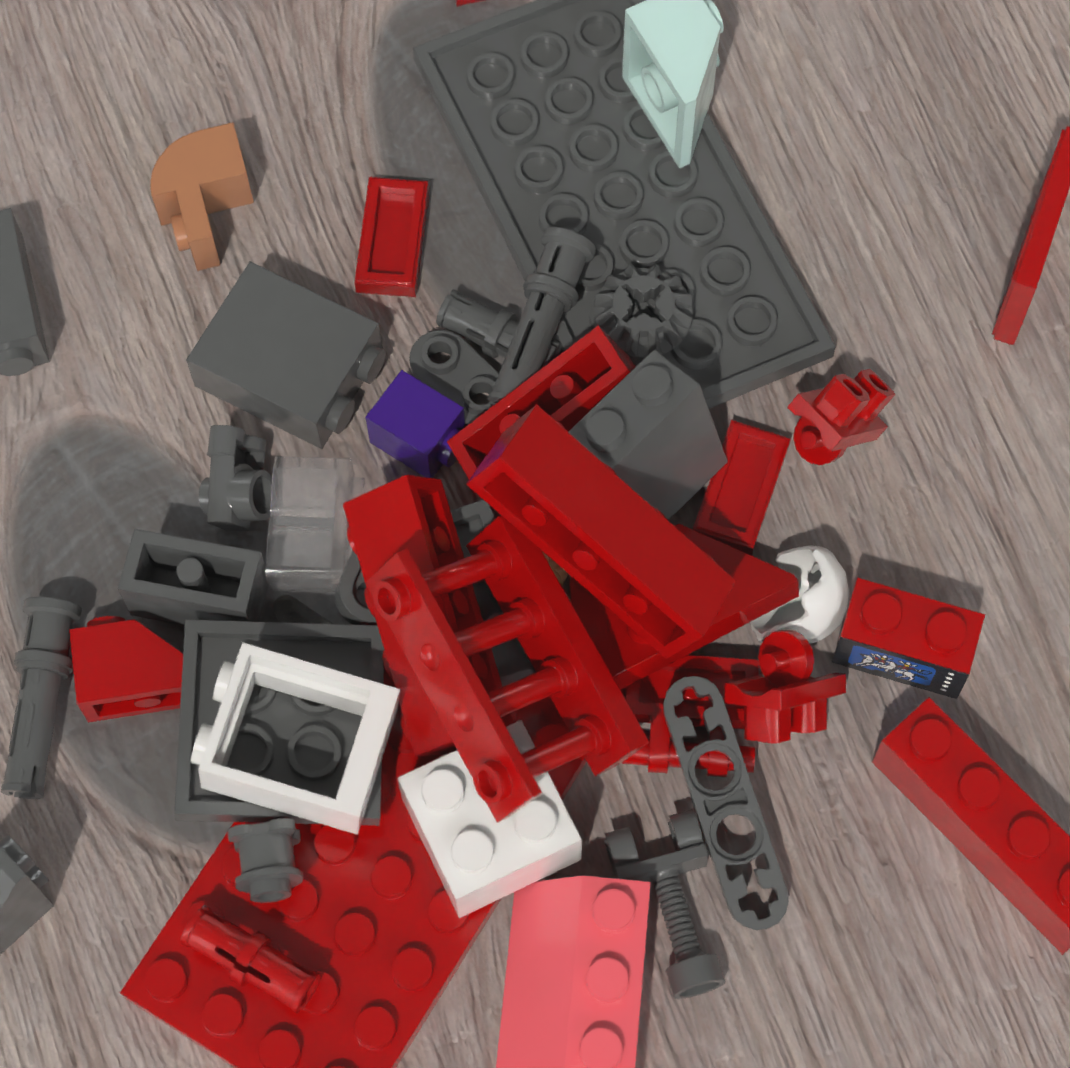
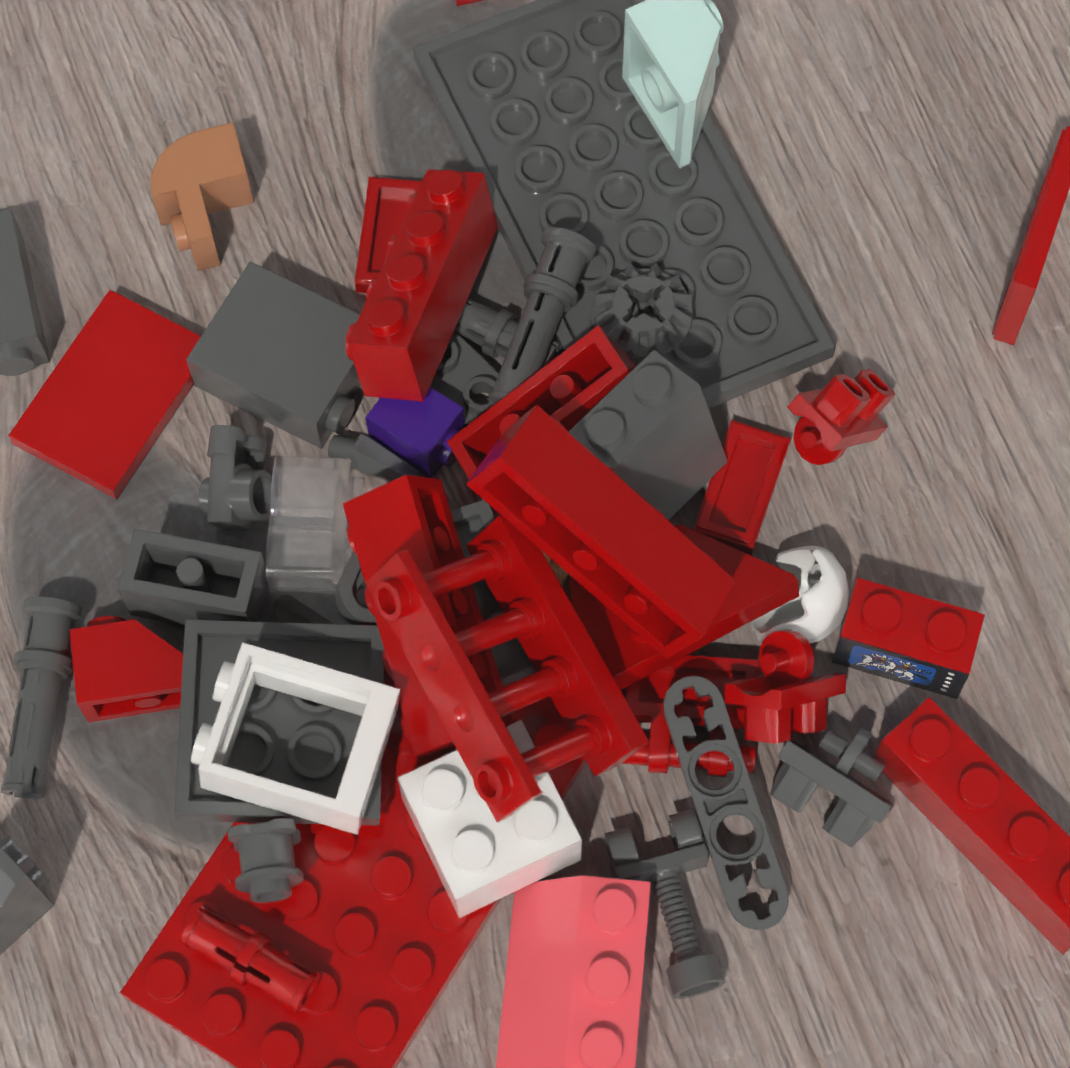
none -> red tile [8,289,201,500]
none -> dark grey bar [328,434,425,482]
none -> red brick [345,169,498,402]
none -> dark grey hips [769,728,895,848]

